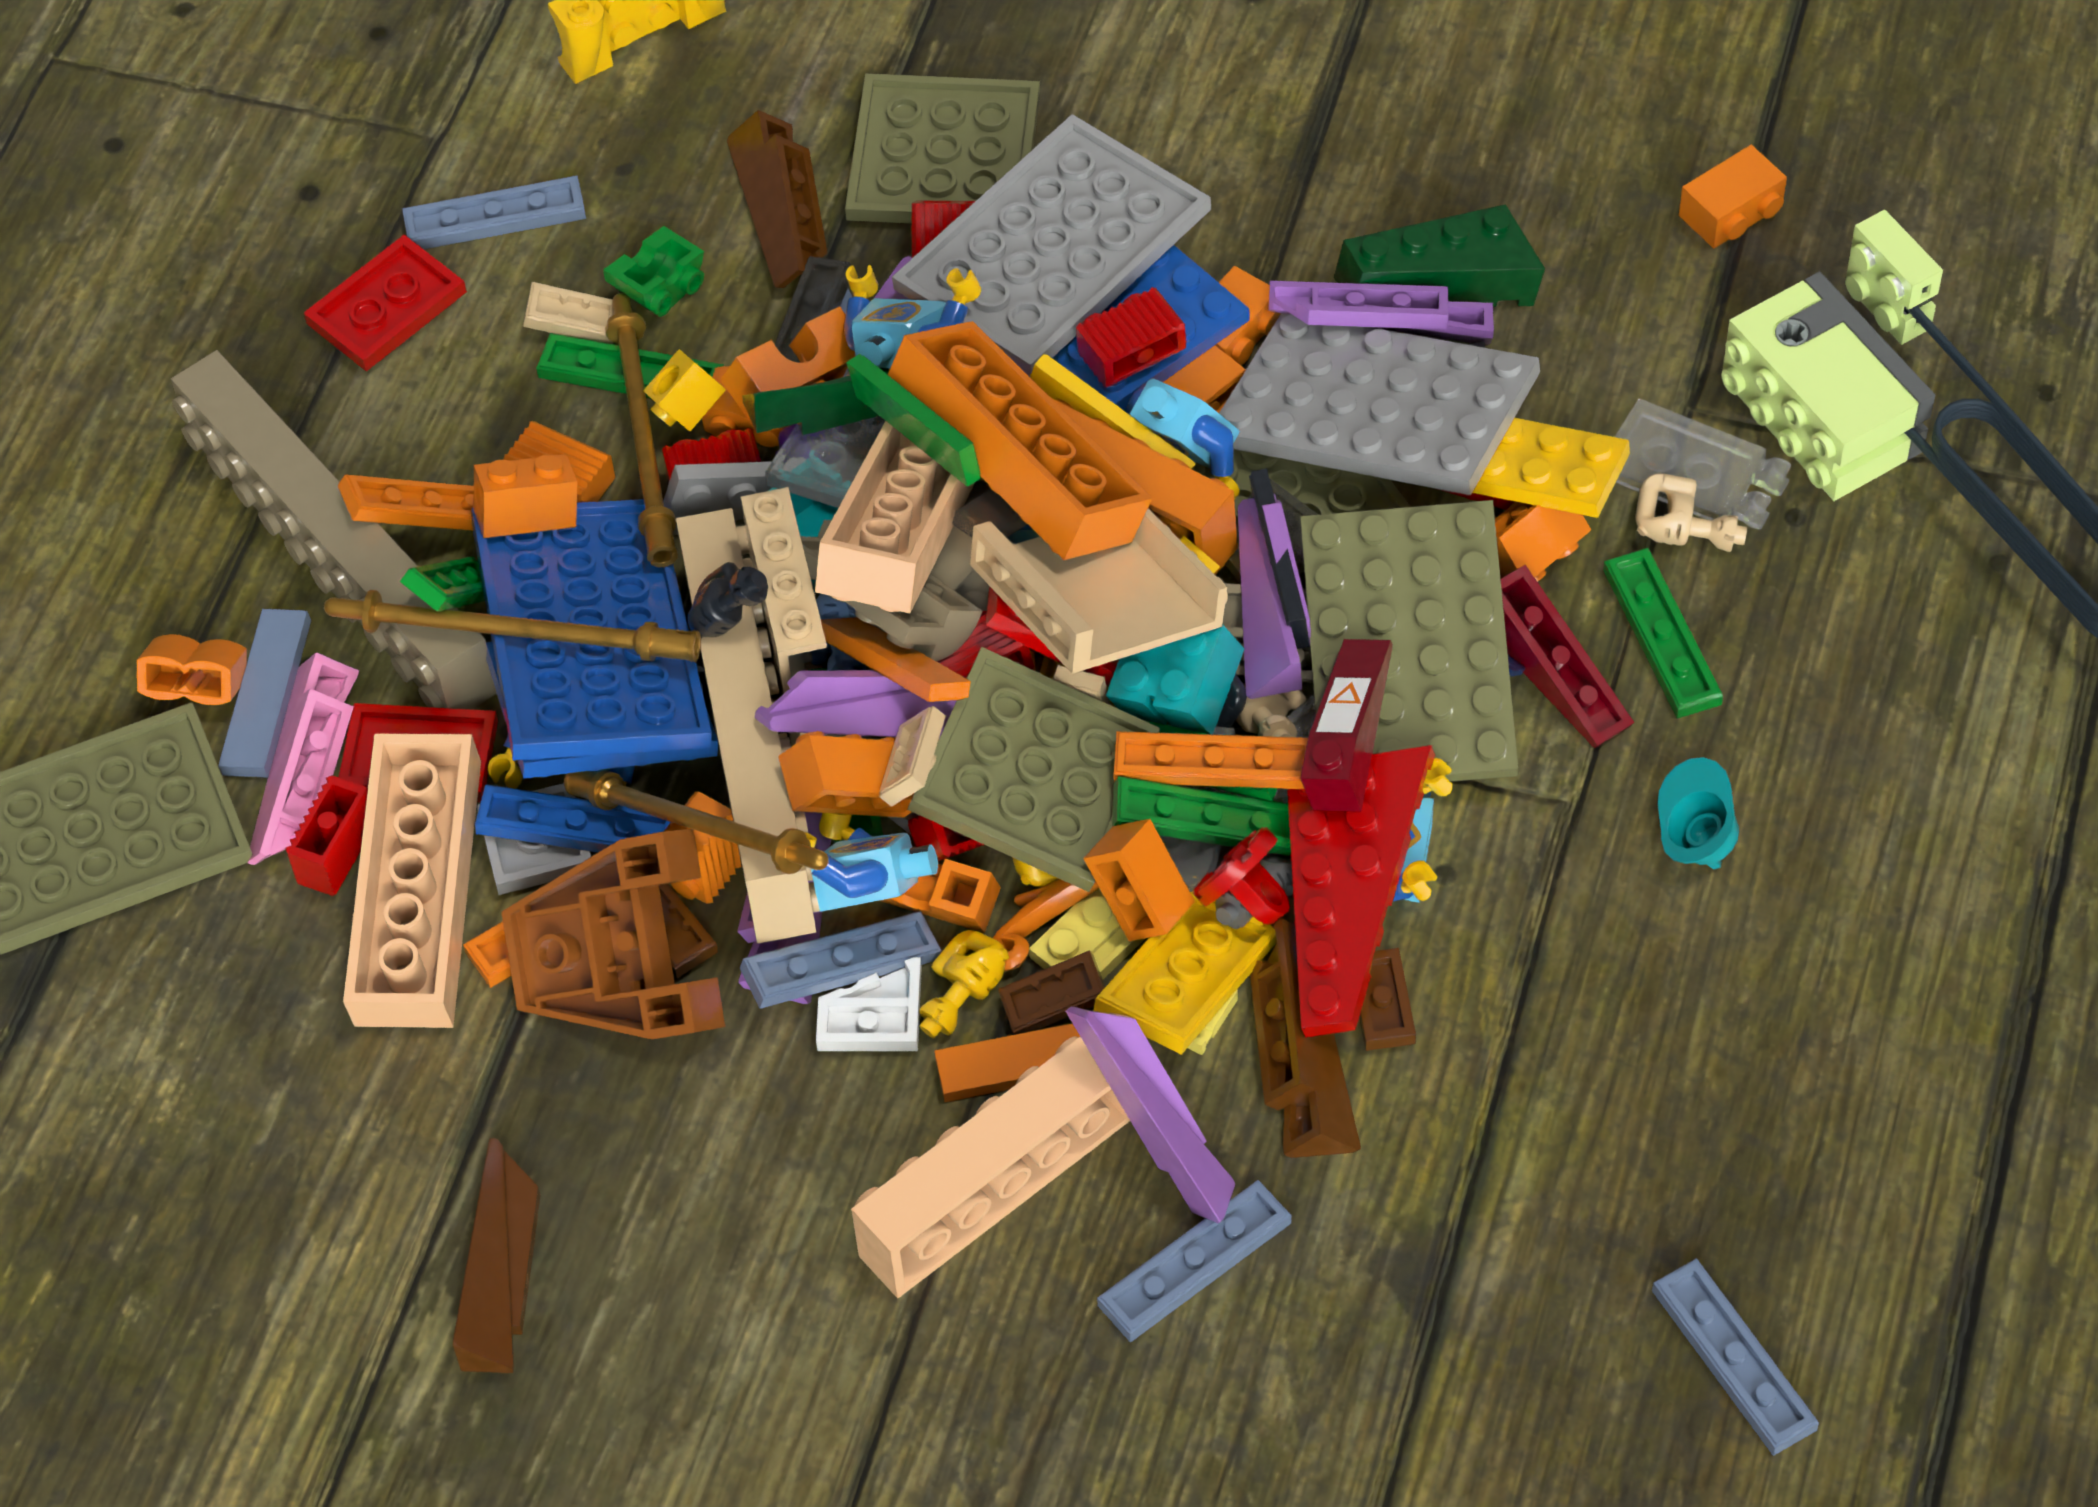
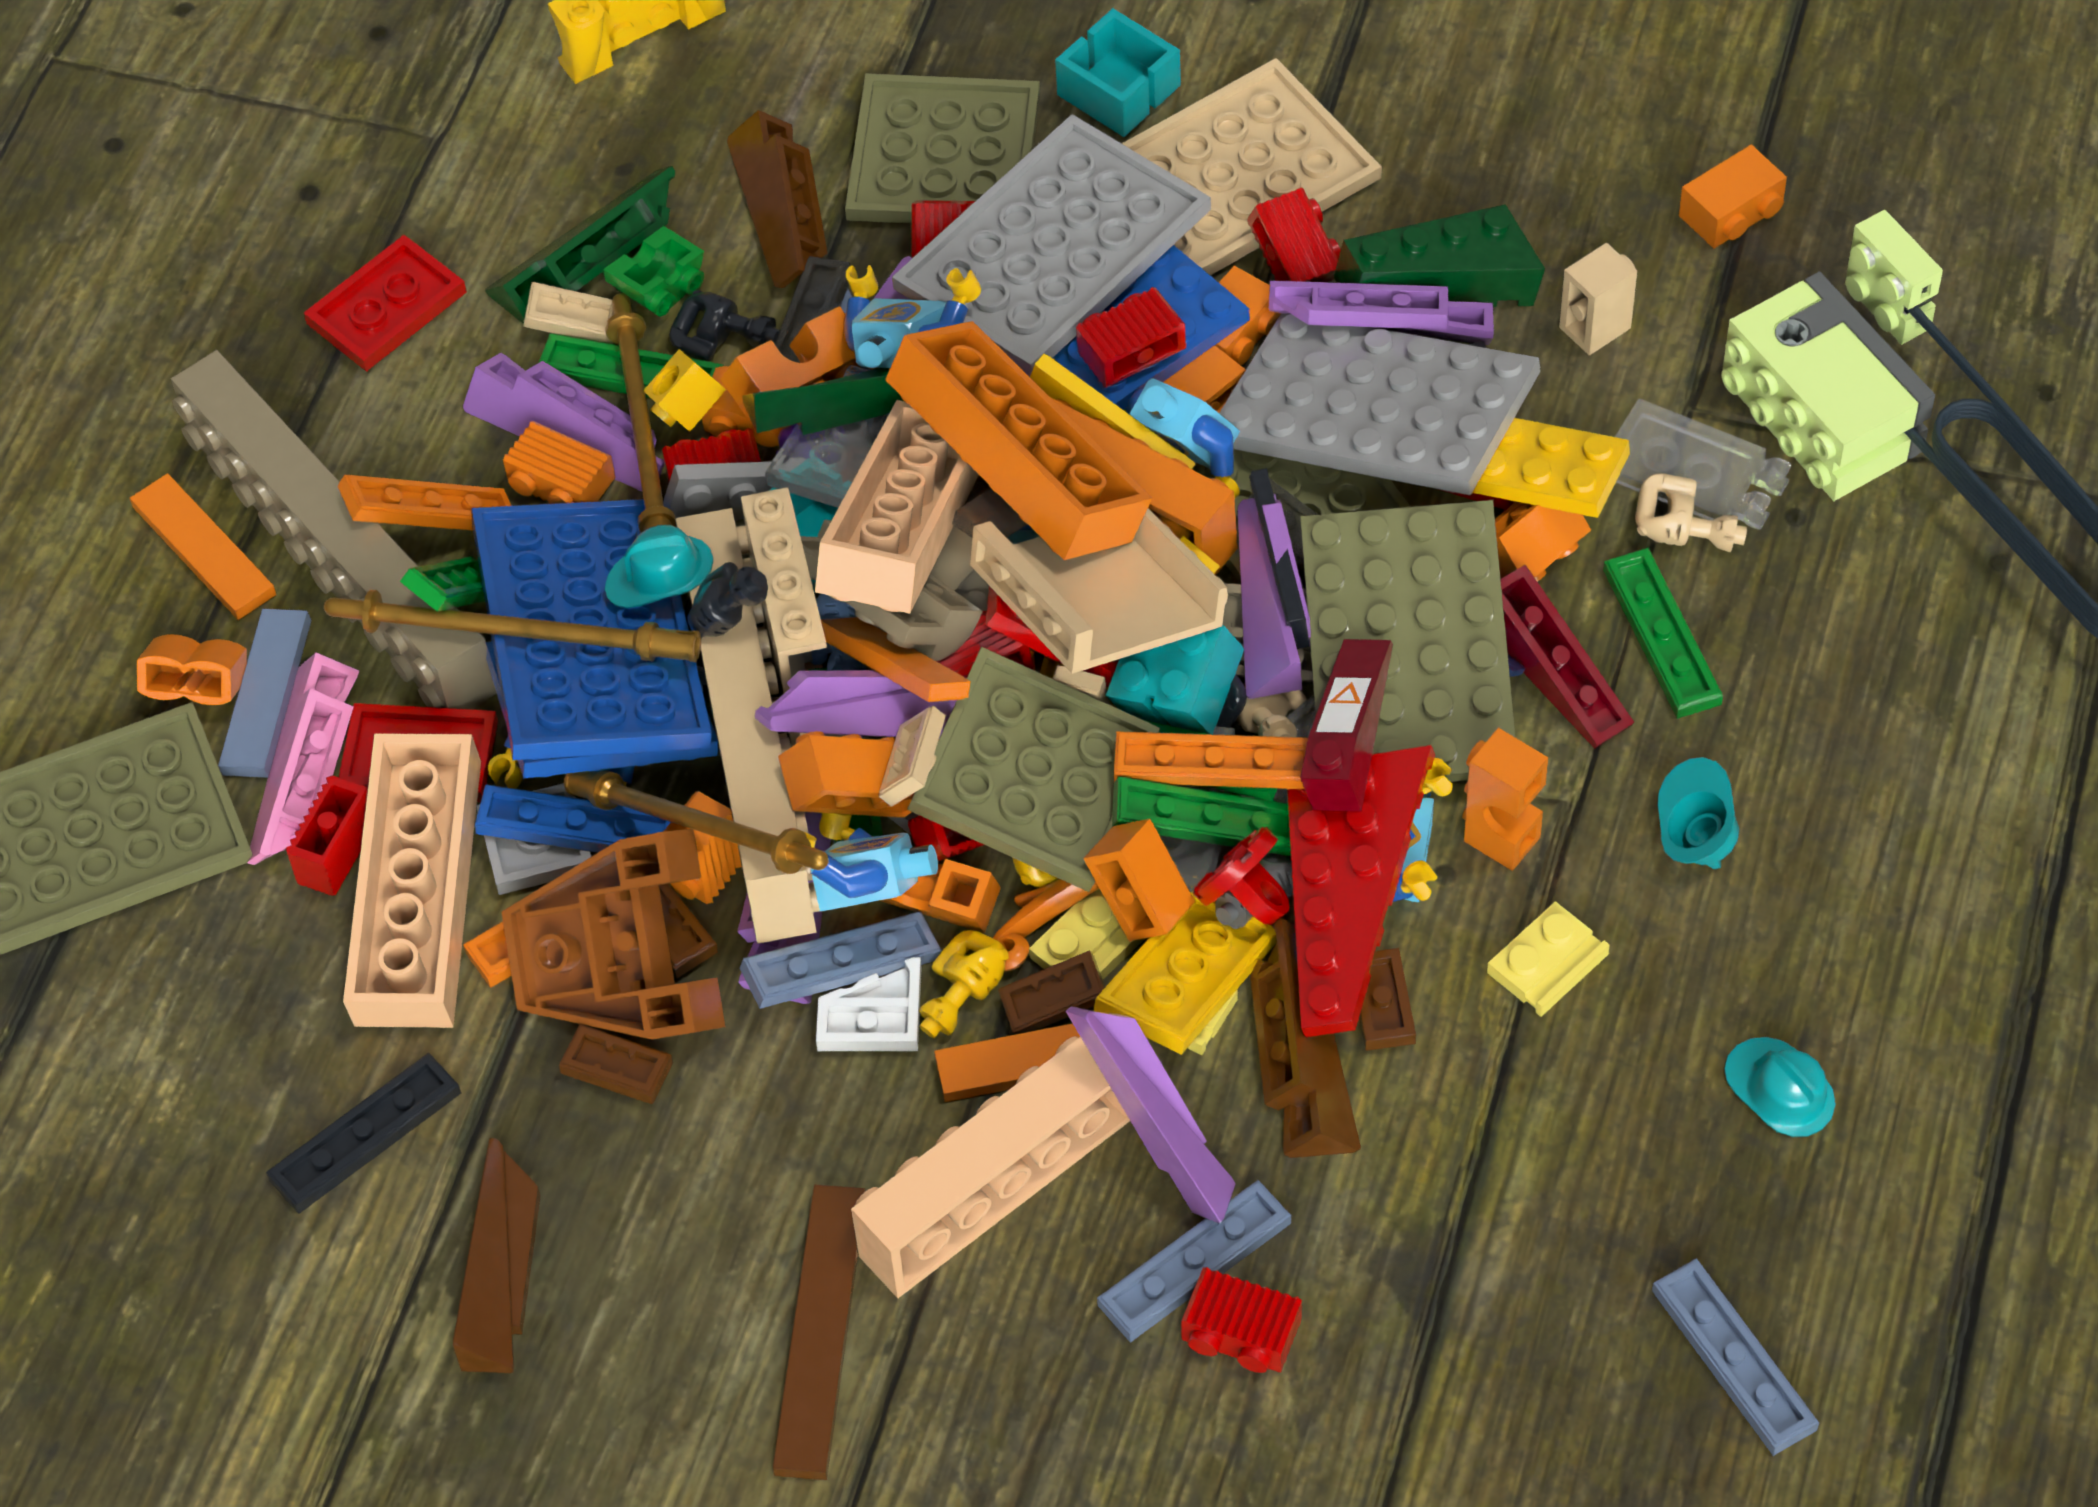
sand blue tile [402,176,586,249] -> none
orange brick [473,454,577,538] -> none
green tile [846,354,981,487] -> none
none -> orange tile [130,473,277,620]
none -> black tile [266,1052,462,1214]
none -> medium lavender wedge [463,353,665,491]
none -> dark green wedge [485,166,675,324]
none -> reddish brown plate [559,1024,673,1105]
none -> teal piece [605,525,714,609]
none -> black piece [669,290,782,362]
none -> reddish brown tile [773,1184,865,1480]
none -> teal piece [1055,8,1181,137]
none -> tan plate [1122,58,1382,275]
none -> red brick [1181,1267,1302,1373]
none -> red brick [1247,188,1341,283]
none -> orange arch [1462,727,1548,871]
none -> light yellow plate [1487,901,1610,1017]
none -> tan brick [1559,243,1637,355]
none -> teal piece [1724,1037,1836,1137]

